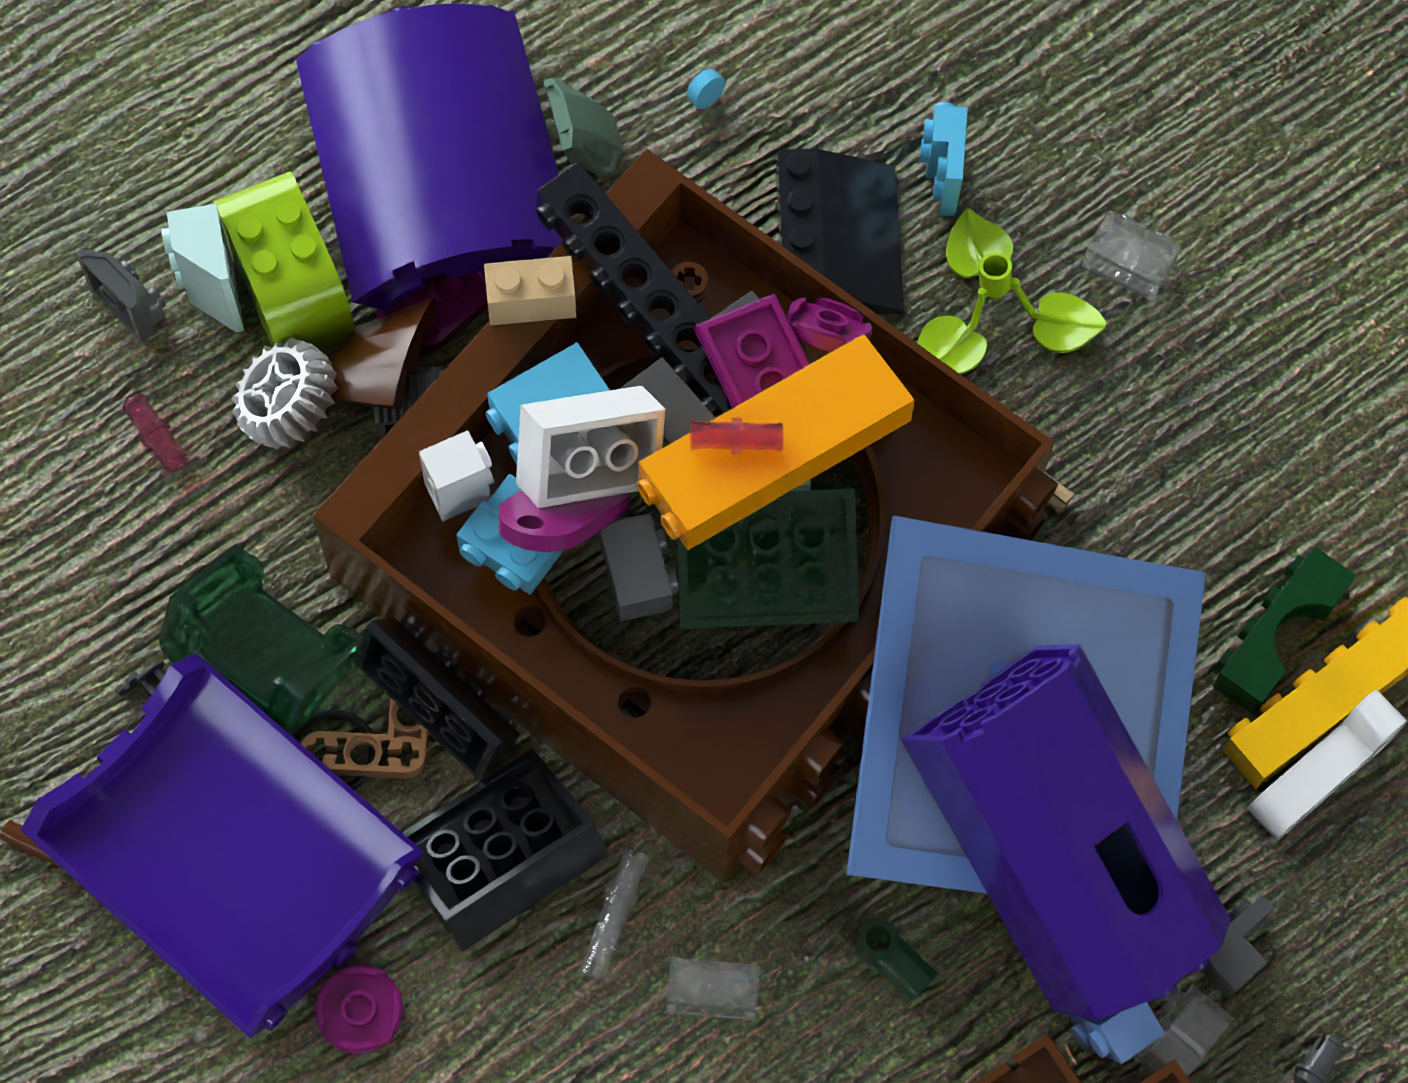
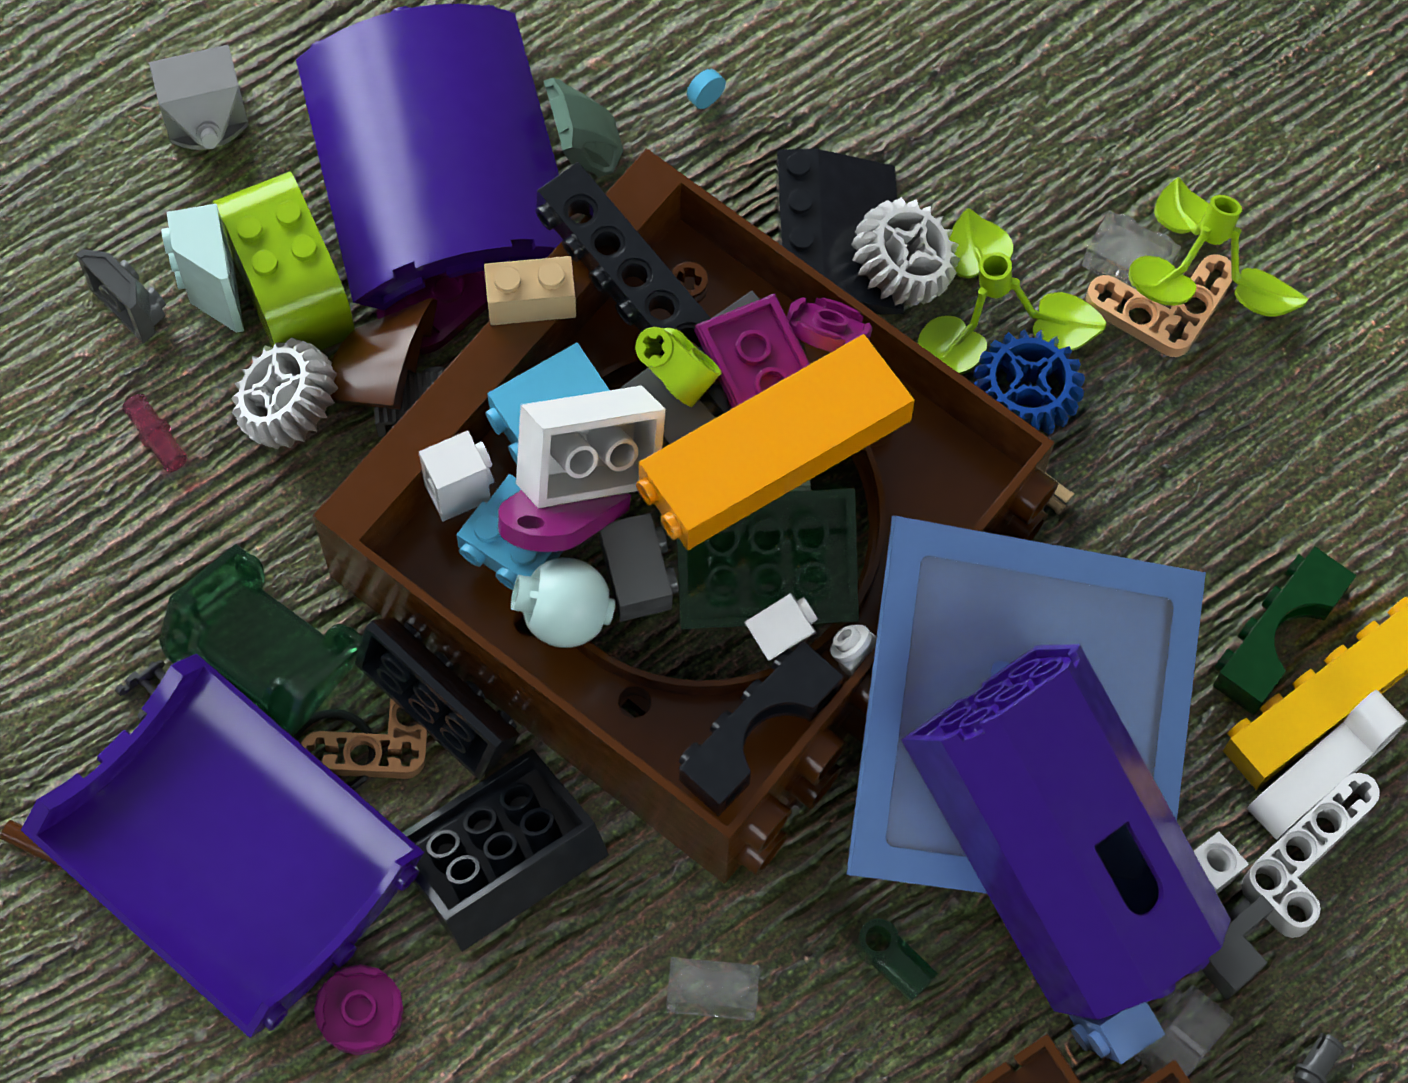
clear pin [577,848,650,982] -> none
clear pink pin [690,418,783,454] -> none
medium azure plate [919,102,968,217] -> none
none -> light grey piece [149,44,249,150]
none -> light aqua brick [511,558,615,648]
none -> lime piece [635,327,722,407]
none -> black arch [679,641,844,817]
none -> white brick [745,593,818,661]
none -> white plate [831,625,877,676]
none -> white gear [851,197,960,307]
none -> blue gear [973,328,1085,436]
none -> light nougat beam [1086,254,1232,357]
none -> lime plant [1128,177,1309,317]
none -> white brick [1194,832,1249,894]
none -> white beam [1242,773,1380,938]

